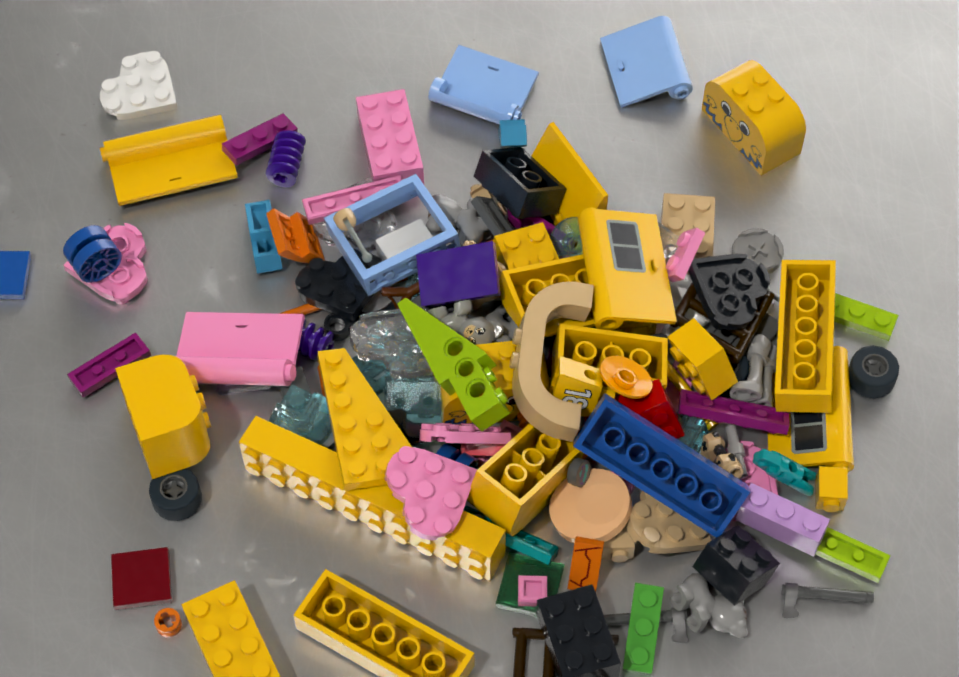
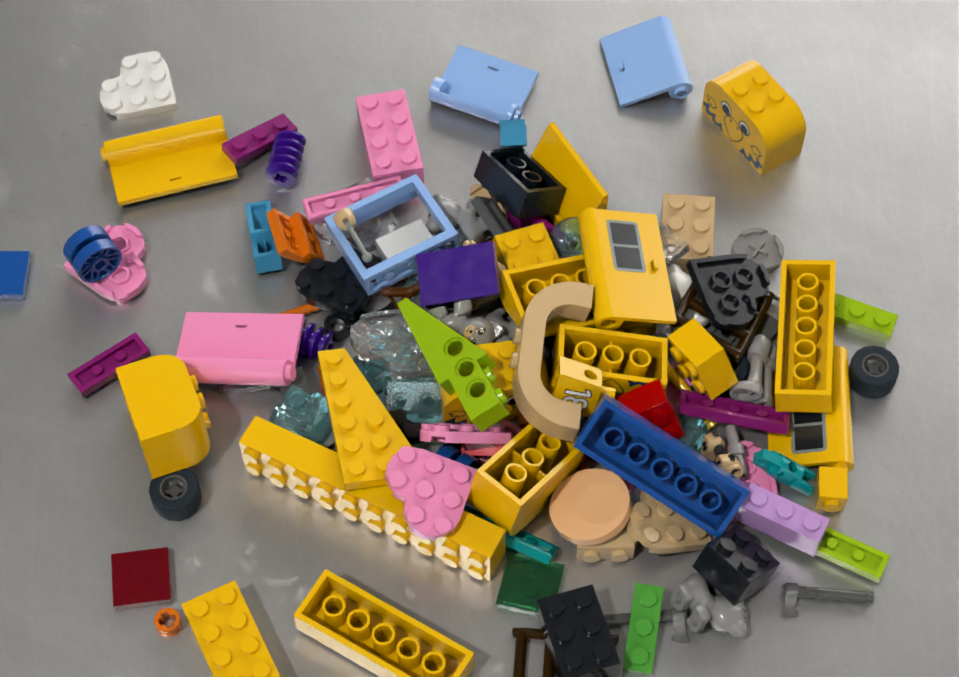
bright pink tile [518,575,547,606] -> none
dark grey tile [567,457,591,487] -> none
orange tile [567,536,604,592] -> none
light orange dish [599,356,653,399] -> none
bright pink plate [666,228,705,283] -> none

